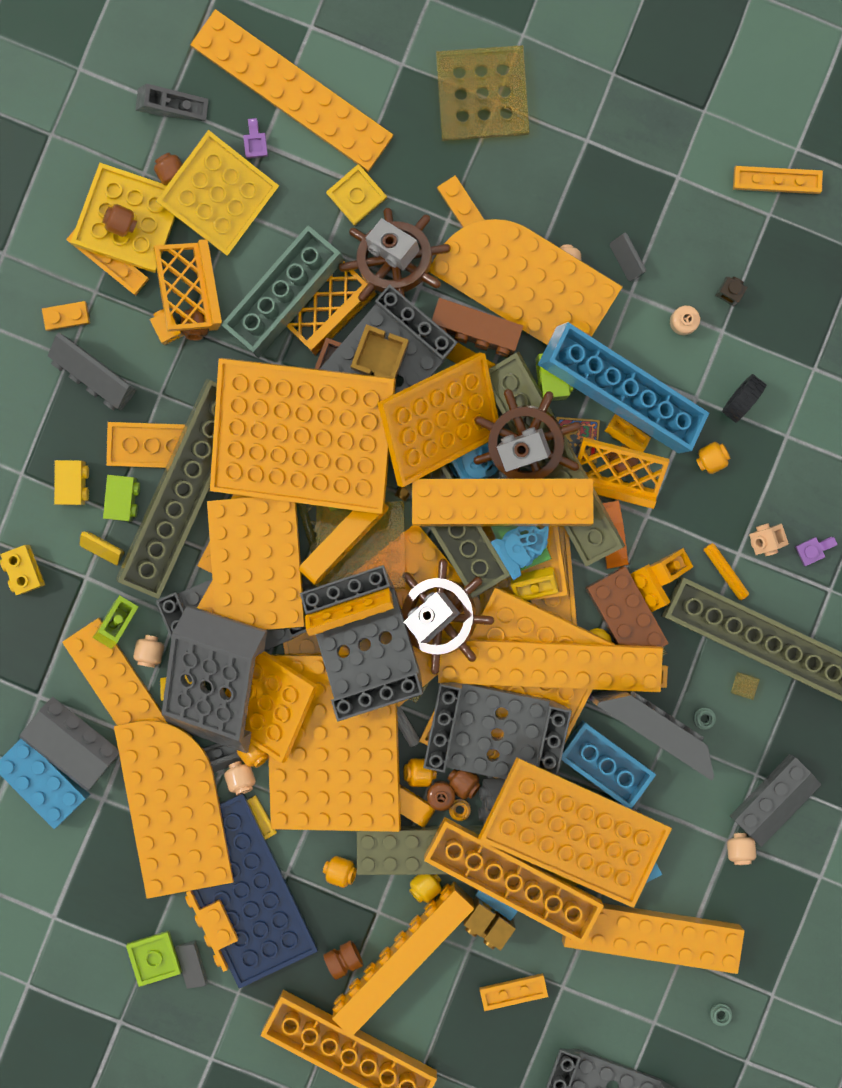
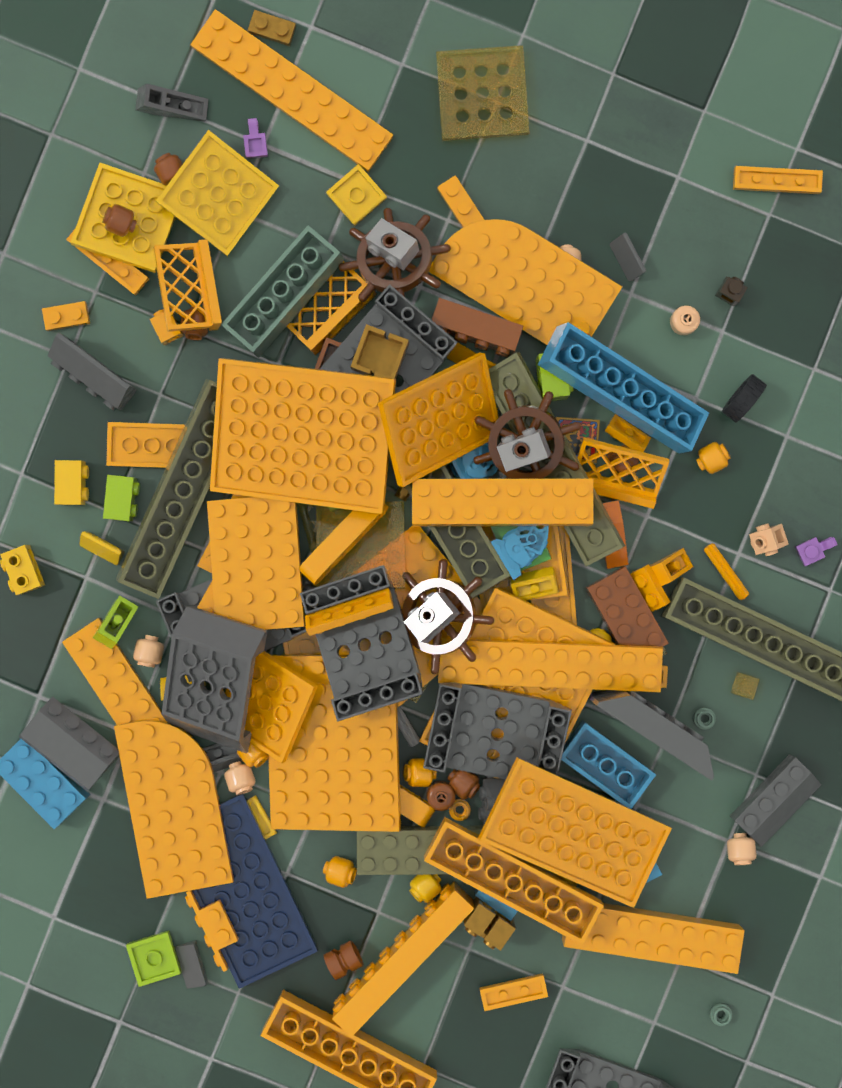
none -> pearl gold plate [248,10,296,47]

